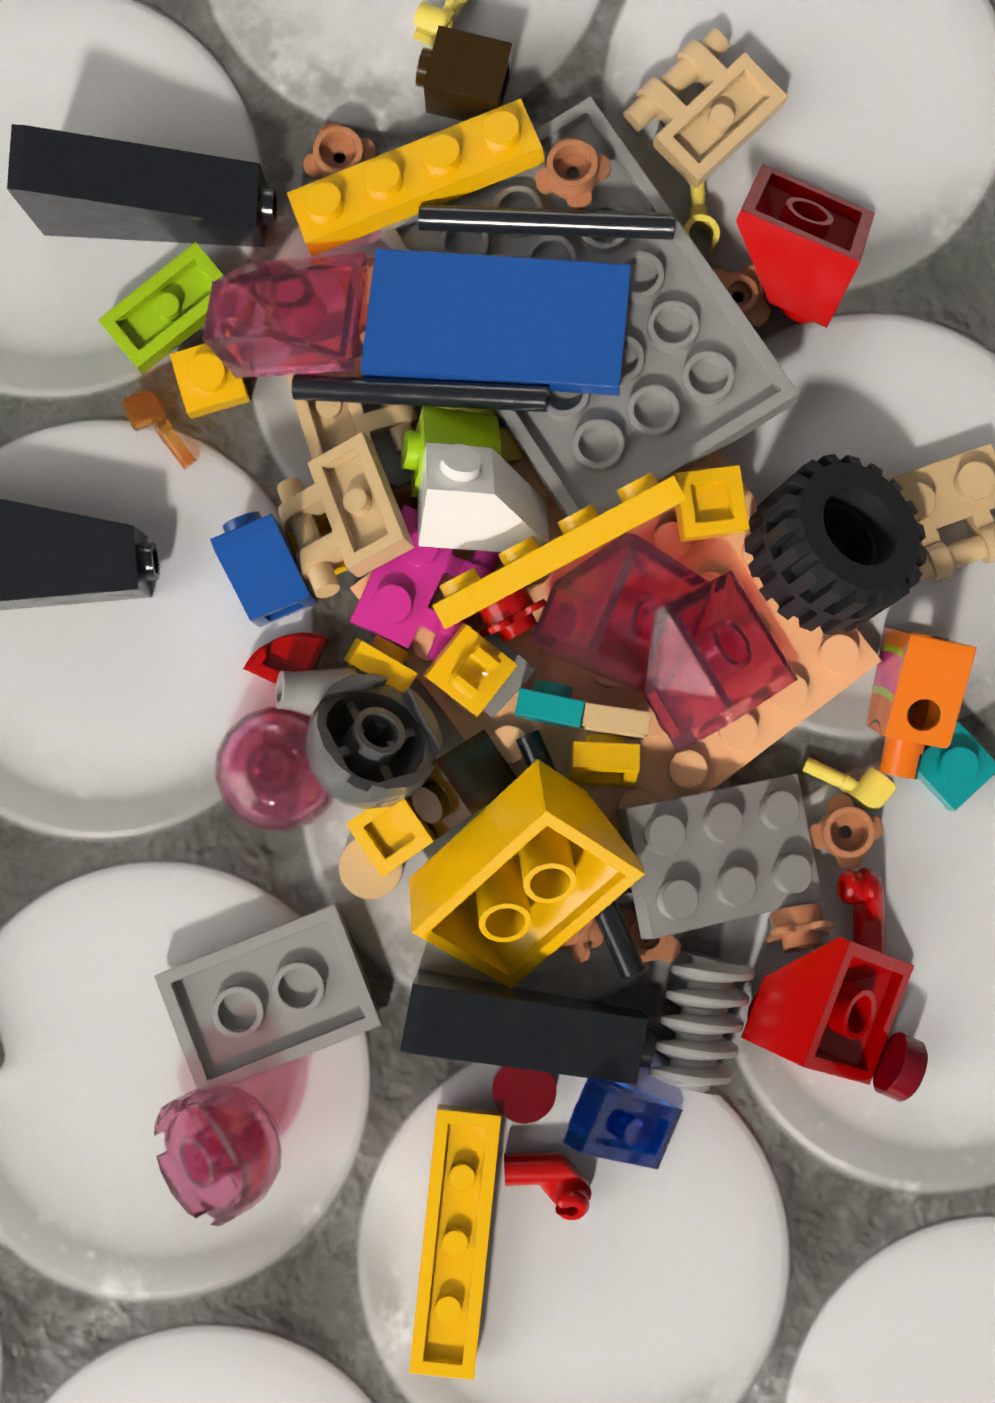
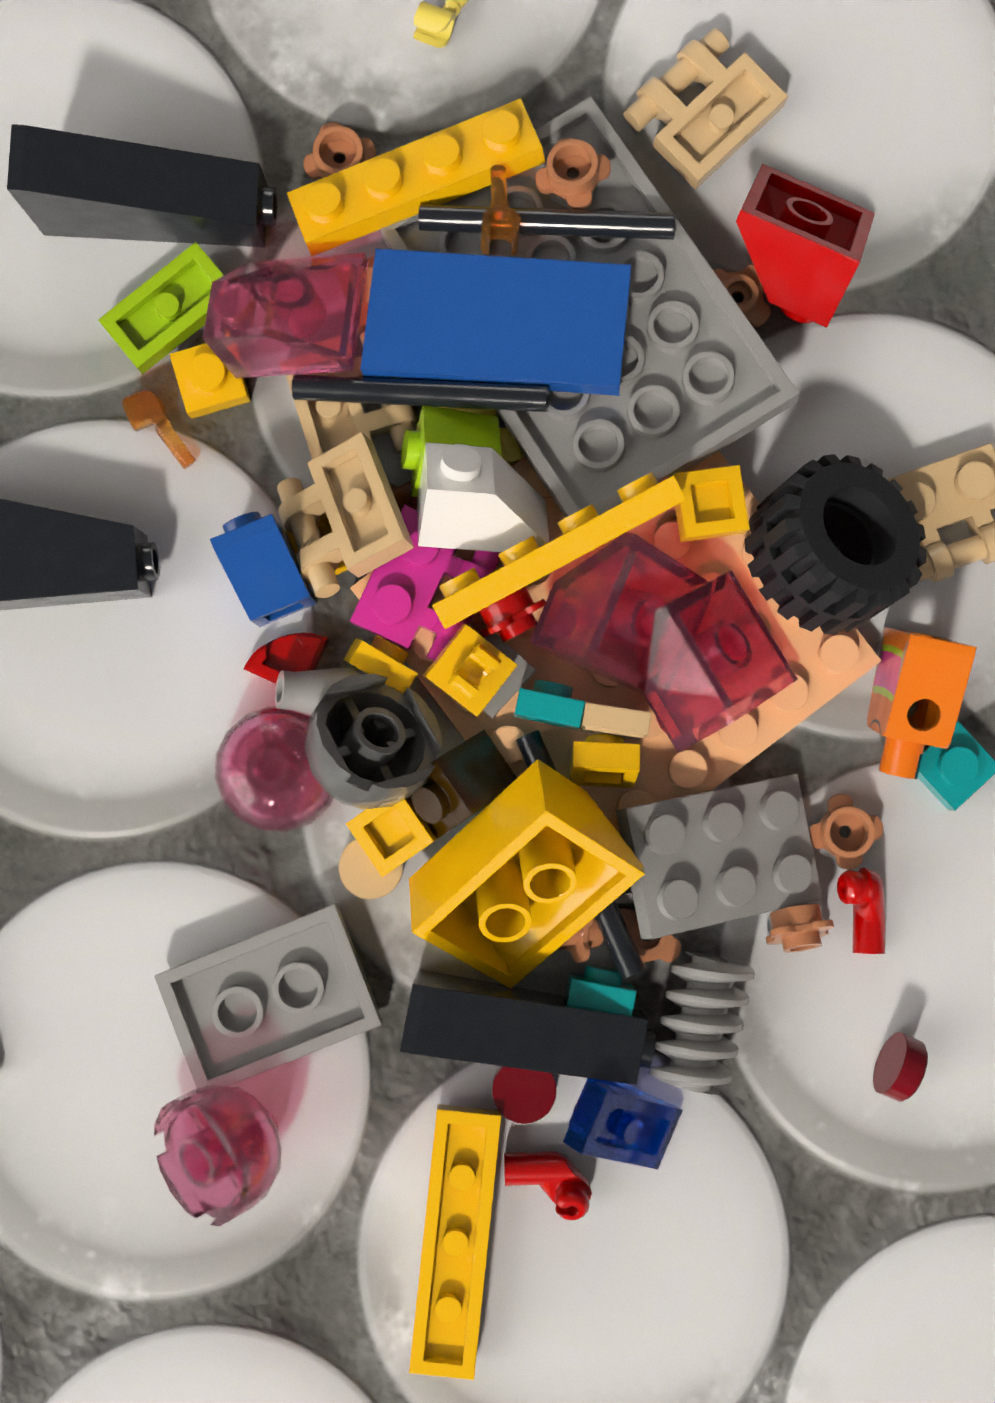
dark brown brick [415,26,512,121] -> none
light yellow hand [683,181,720,253] -> none
red slope [741,937,914,1085] -> none
light yellow hand [802,757,896,811] -> none
none -> clear orange hand [480,164,521,256]
none -> teal plate [565,964,637,1016]

